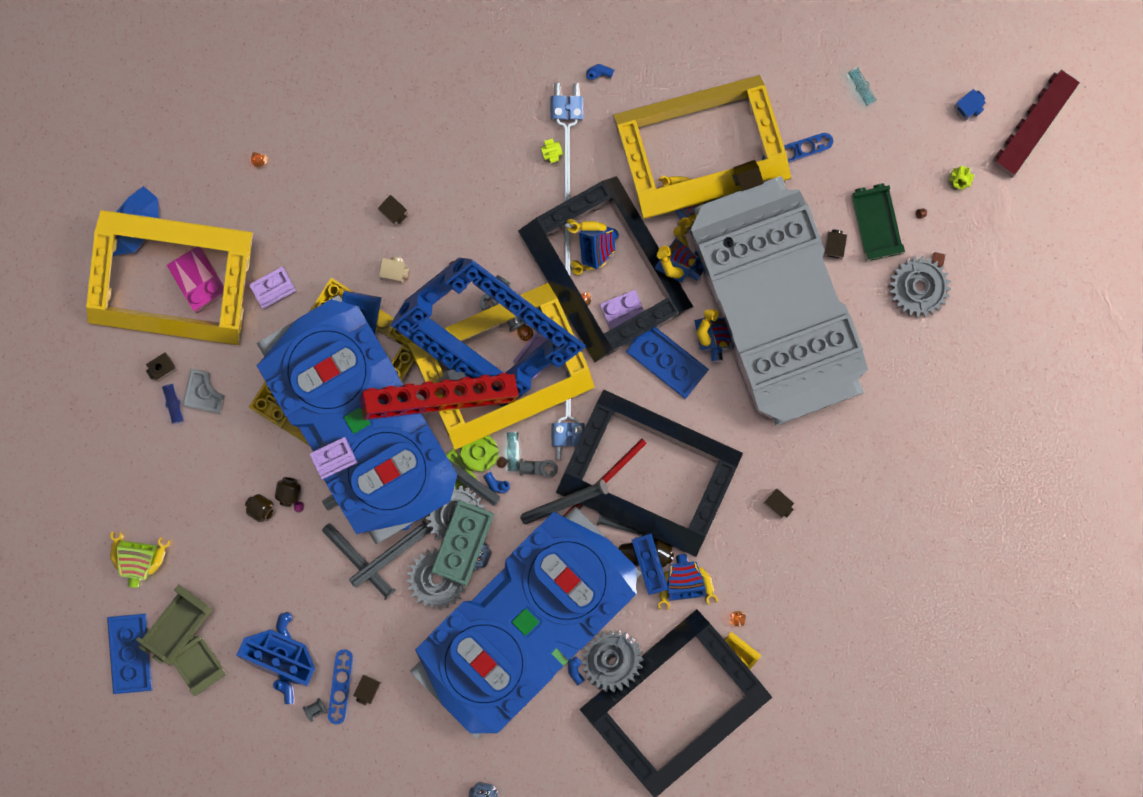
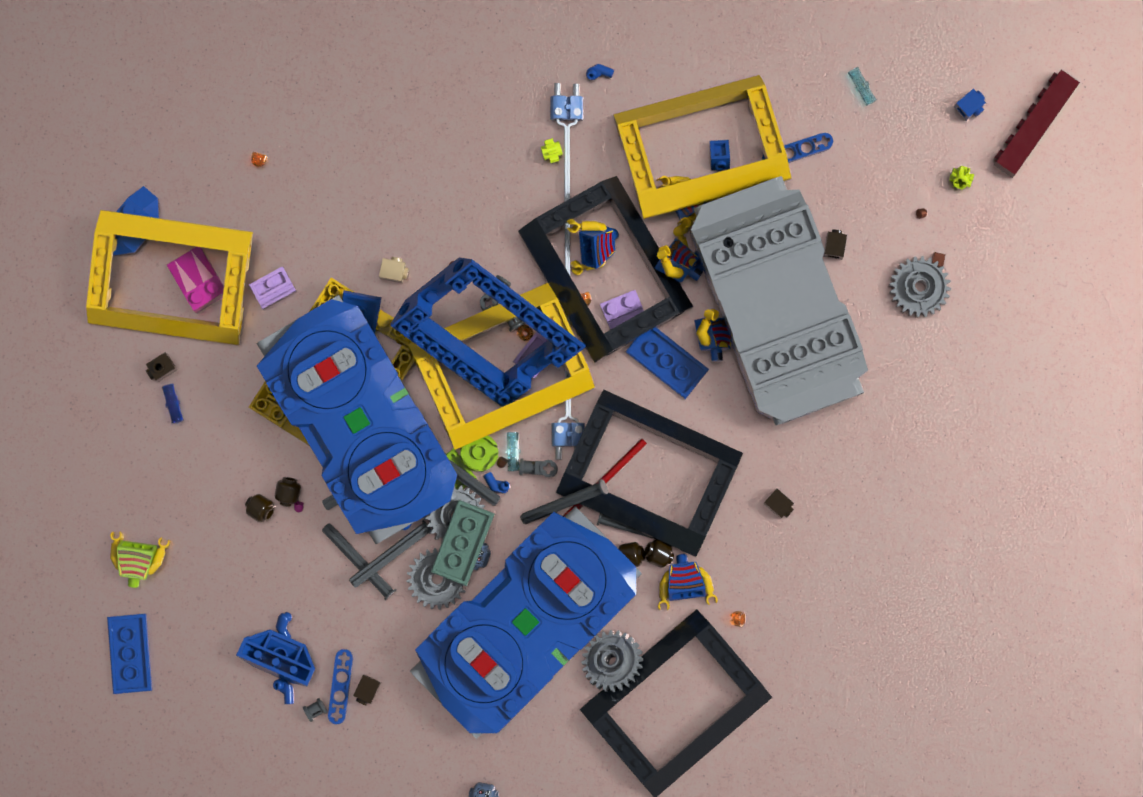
olive panel [136,584,213,665] -> none
olive panel [172,635,228,696] -> none
light grey tile [182,368,225,414] -> none
lavender plate [310,437,358,480] -> none
red brick [360,373,519,420] -> none
dark brown brick [378,194,408,226] -> none
flat silver plate [438,370,465,383] -> none
blue arm [568,657,585,686] -> none
blue plate [632,534,668,595] -> none
yellow plate [724,632,762,669] -> none
dark brown brick [732,160,764,191] -> none
dark green panel [851,183,905,262] -> none
none -> blue bracket [710,140,730,171]

